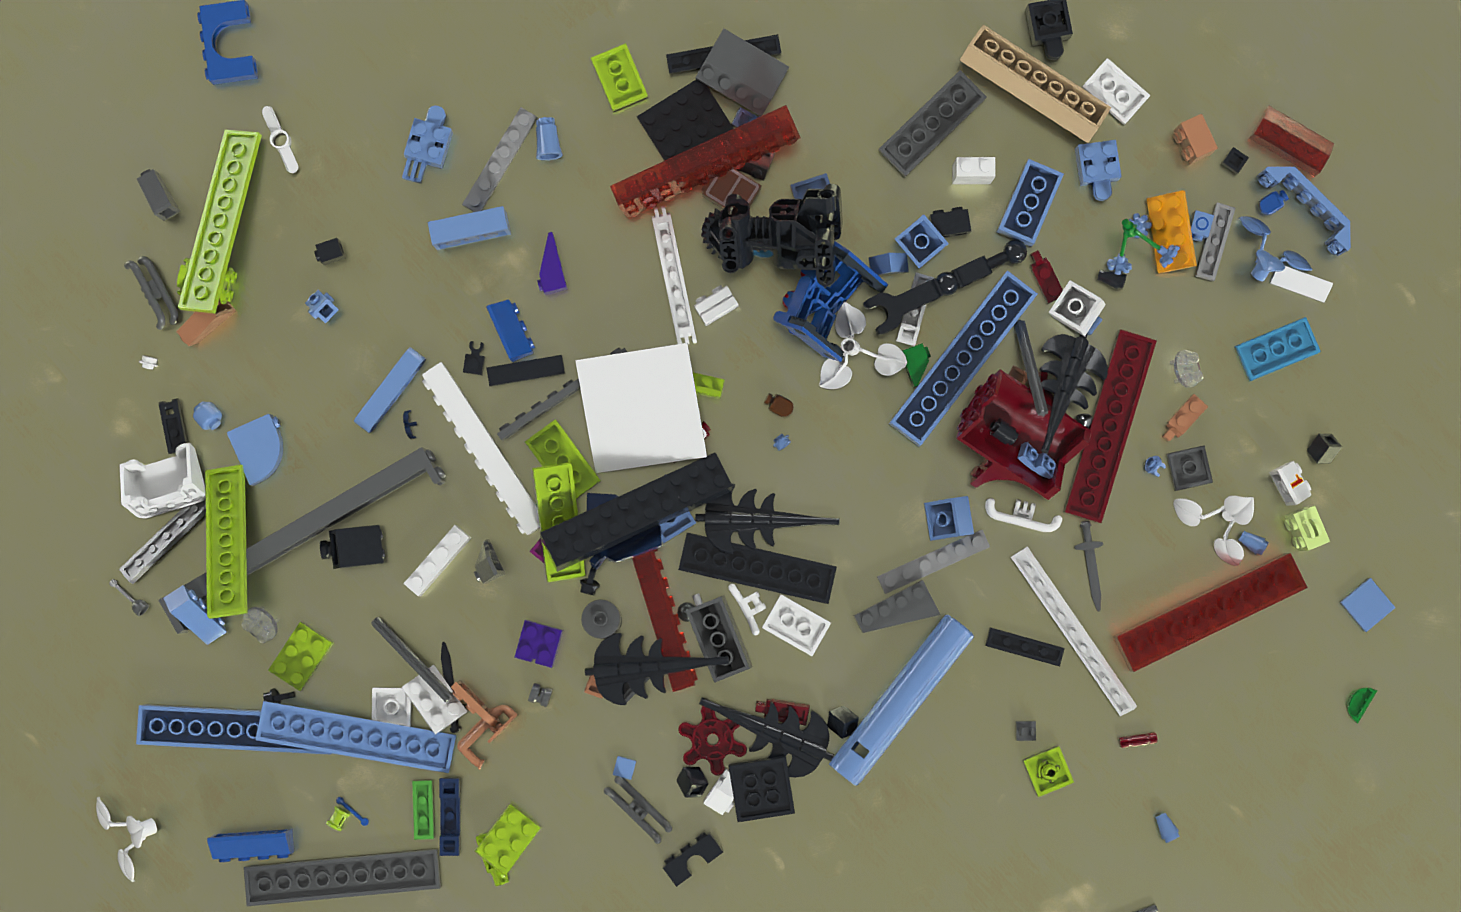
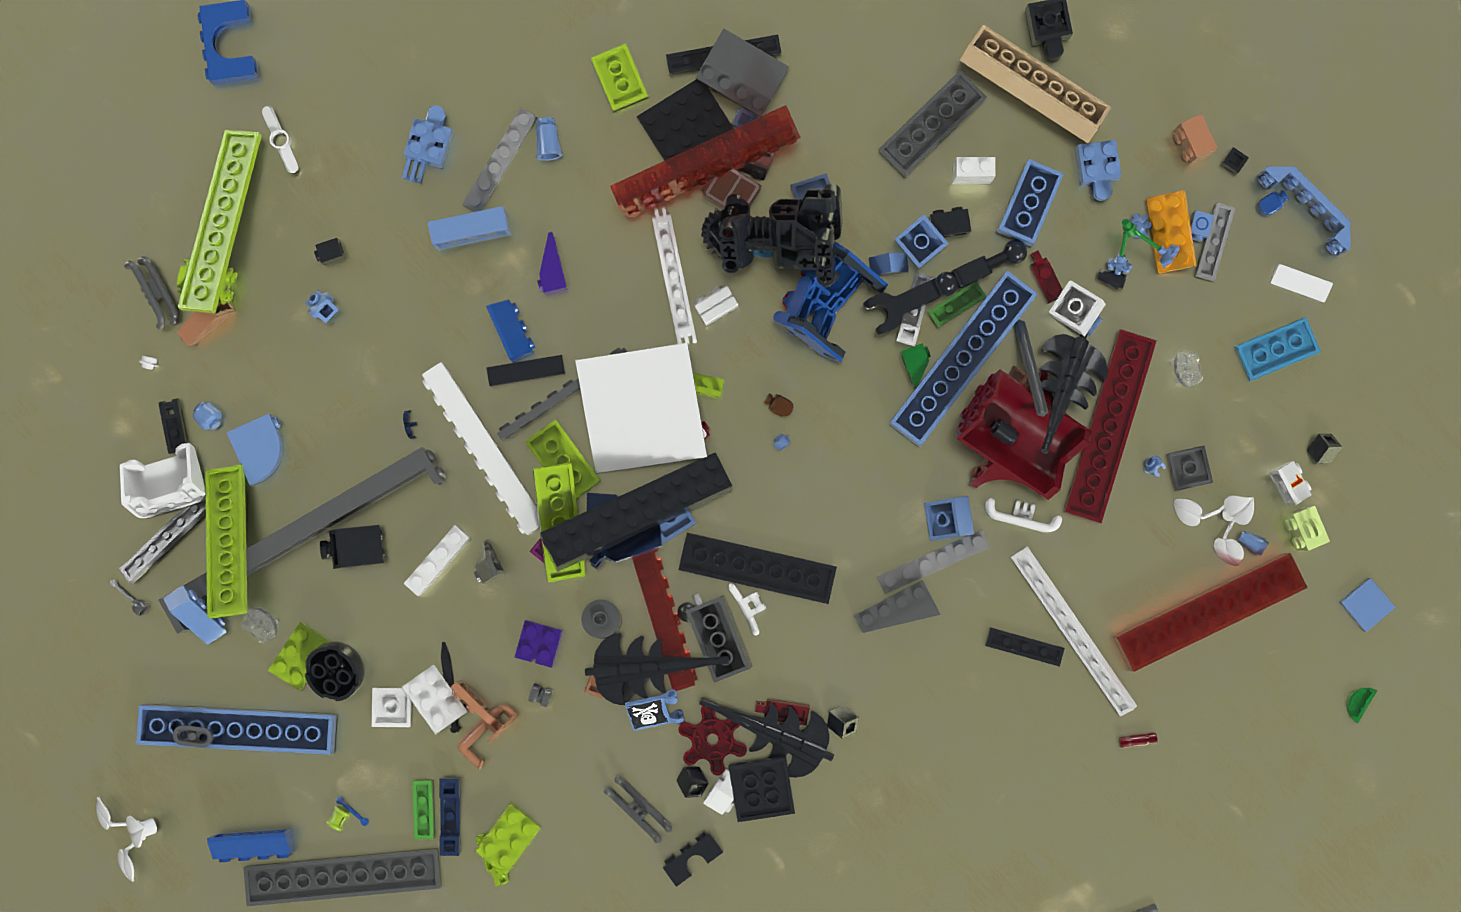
dark grey slope [137,169,180,221] -> none
medium blue plate [255,701,456,773] -> none
black piece [263,688,295,704] -> none
medium blue beam [354,347,426,433] -> none
dark grey axle [371,617,453,703] -> none
black plate [463,341,485,376] -> none
black piece [580,566,600,595] -> none
medium blue tile [613,756,636,780] -> none
black animal [695,484,839,554] -> none
white plate [762,595,831,656] -> none
white plant [819,302,907,389] -> none
medium blue piece [829,615,974,786] -> none
dark grey tile [1016,721,1036,741] -> none
medium blue slope [1017,442,1056,479] -> none
lime plate [1023,746,1074,797] -> none
dark grey sword [1074,521,1103,612] -> none
dark grey hinge [1076,413,1092,428] -> none
white plate [1081,58,1150,125] -> none
medium blue cone [1155,813,1180,843] -> none
nougat hinge [1162,394,1208,442] -> none
medium blue plant [1239,216,1313,281] -> none
clear red slope [1249,105,1334,177] -> none
none -> dark grey plate [173,725,213,748]
none -> black cylinder [305,641,364,701]
none -> flag [625,689,684,731]
none -> bright green plate [928,281,987,328]

